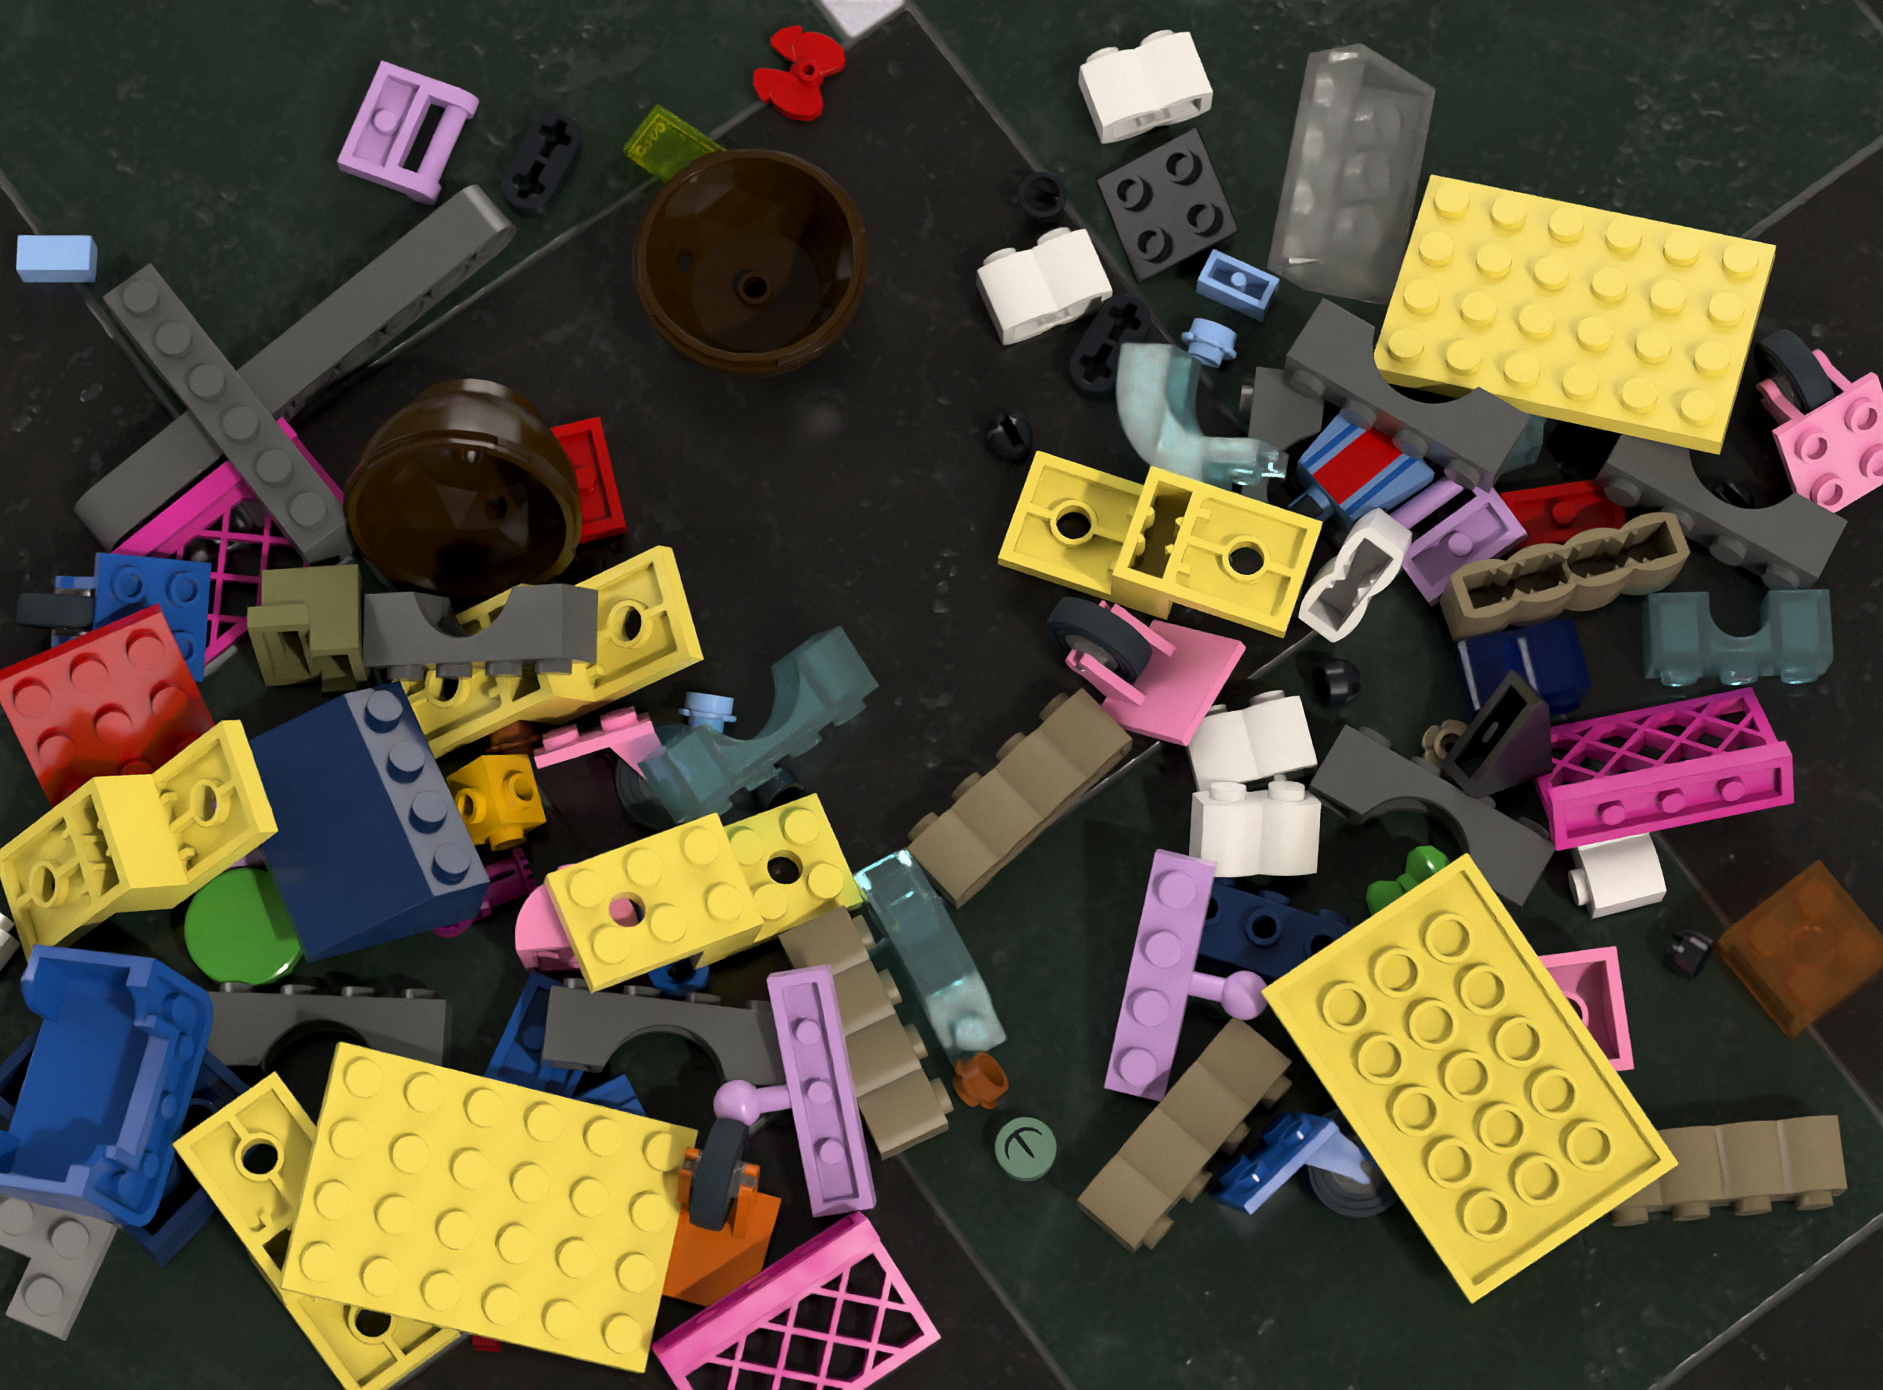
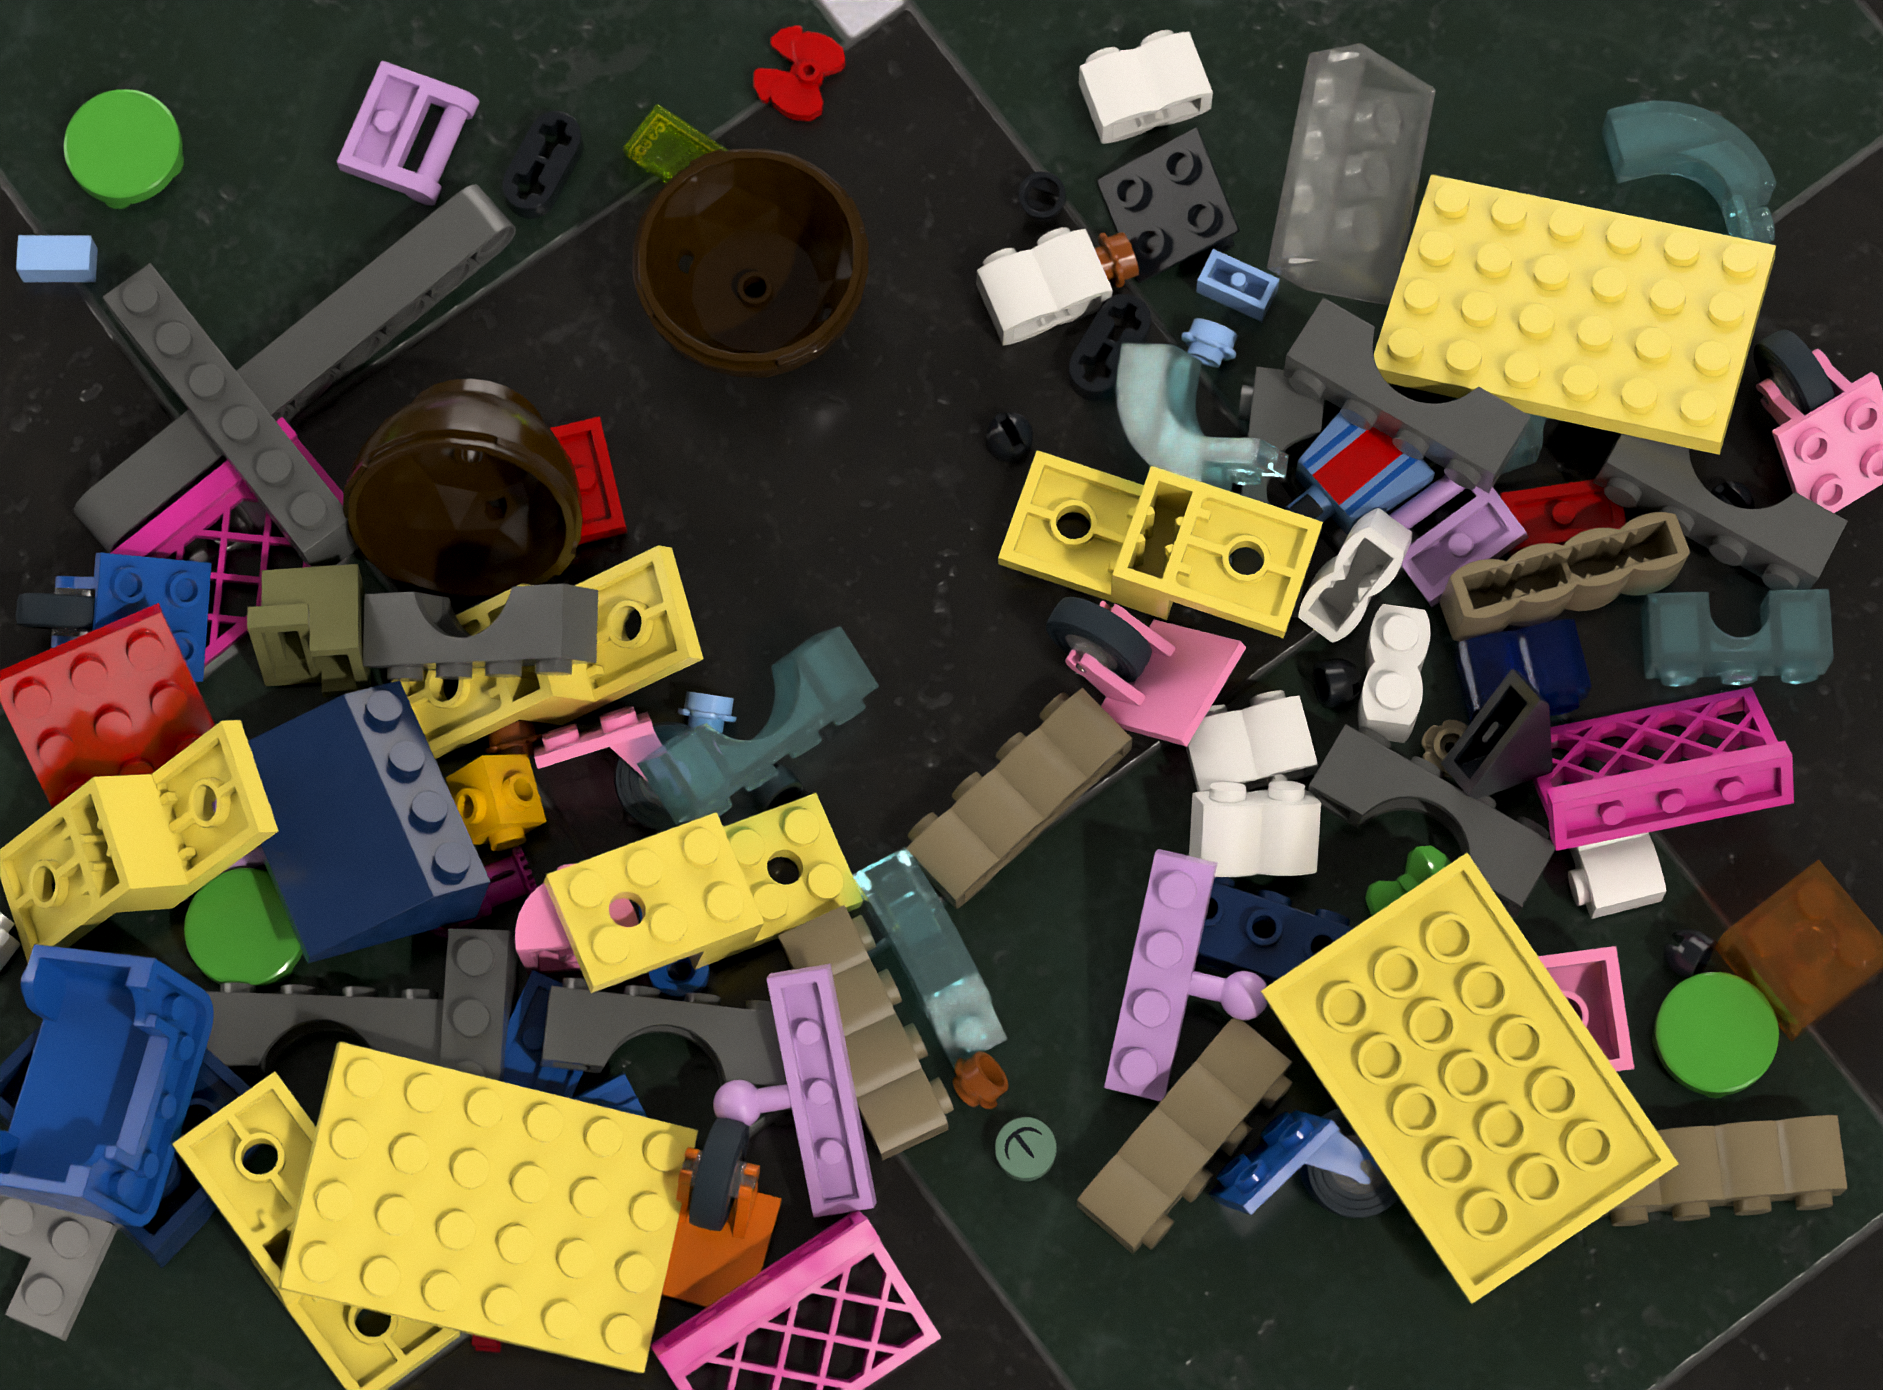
none -> bright green tile [64,89,184,209]
none -> dark grey arch [439,929,519,1082]
none -> dark orange plate [1094,232,1139,288]
none -> white brick [1357,604,1430,743]
none -> clear light blue arch [1602,101,1777,244]
none -> bright green tile [1652,972,1779,1099]

